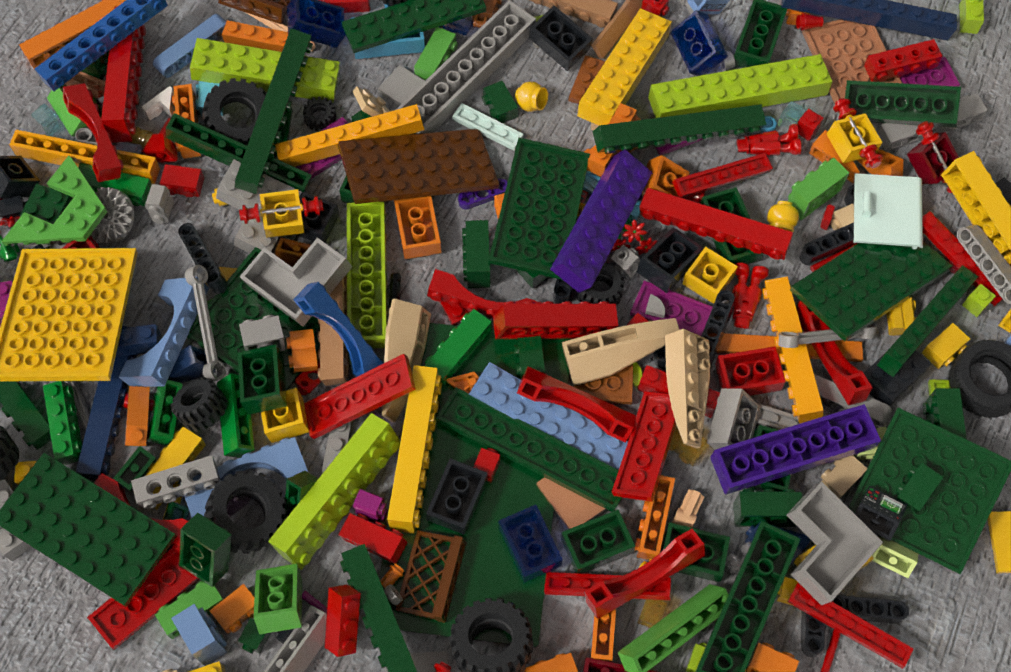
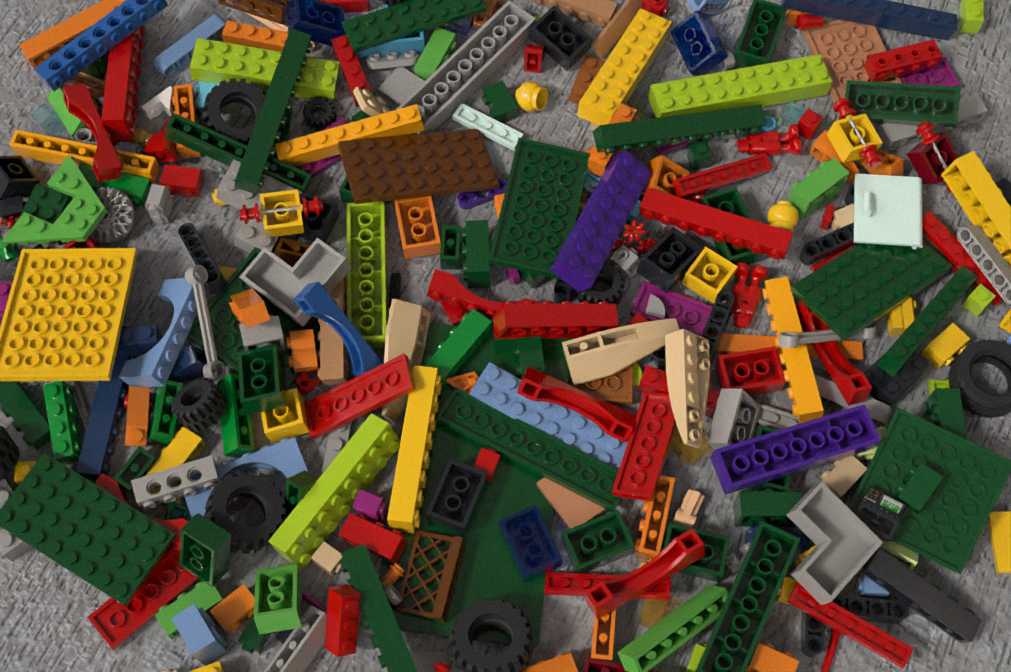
none -> orange brick [229,288,270,328]
none -> tan brick [311,542,343,577]
none -> red brick [331,35,371,107]
none -> light grey plate [366,50,419,69]
none -> dark green brick [440,225,462,270]
none -> magenta tile [505,267,520,284]
none -> red slope [523,44,544,74]
none -> dark green brick [687,141,712,171]
none -> medium blue brick [856,574,890,598]
none -> black brick [859,548,982,643]

